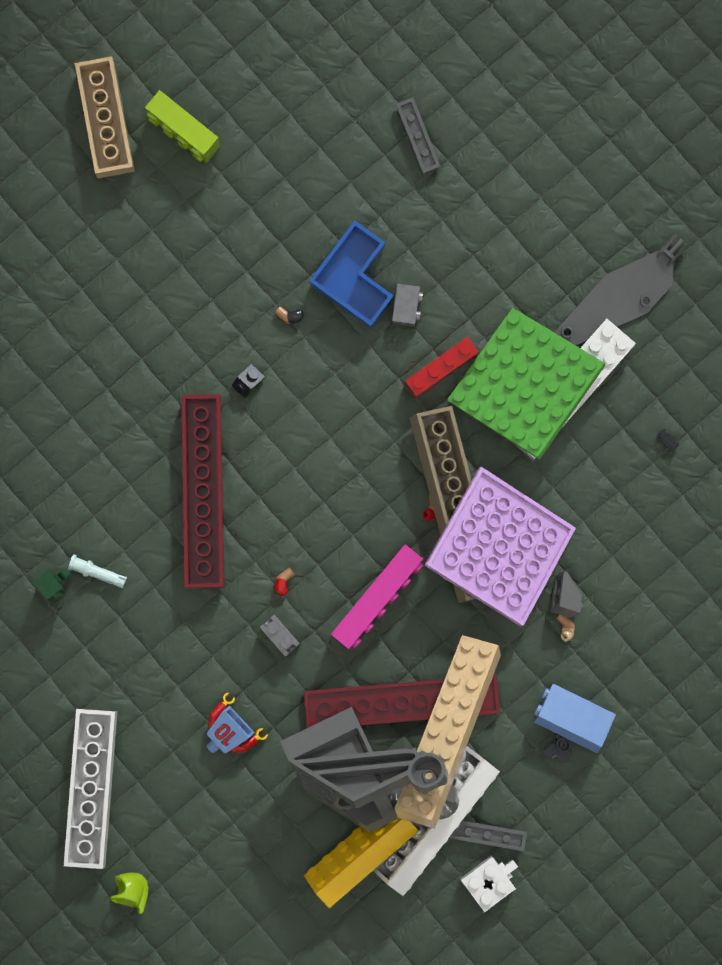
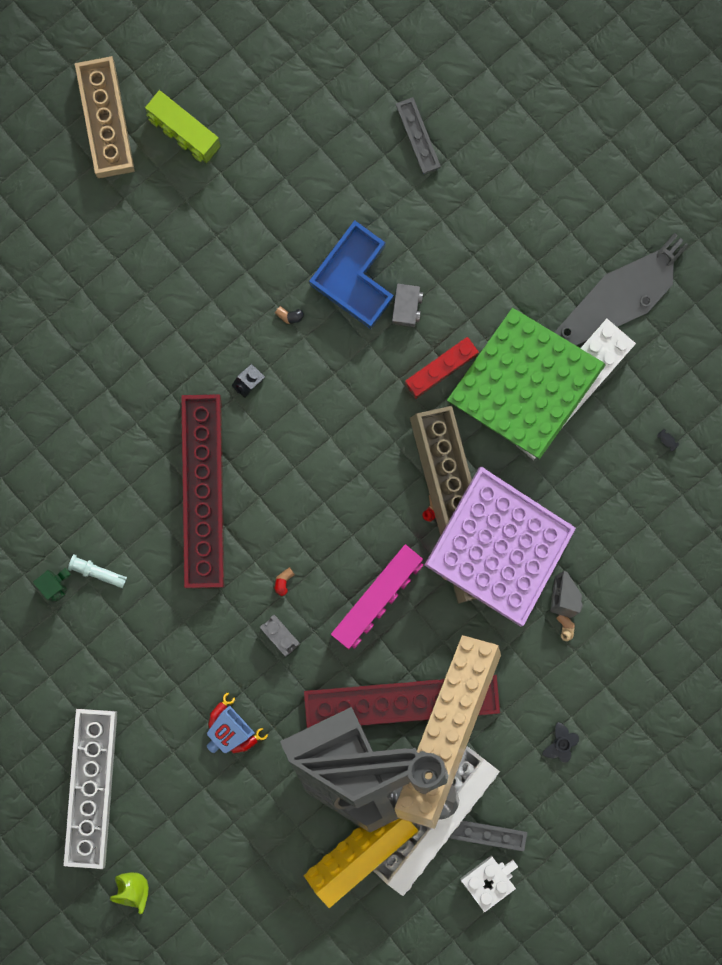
medium blue brick [534,684,616,753] -> none

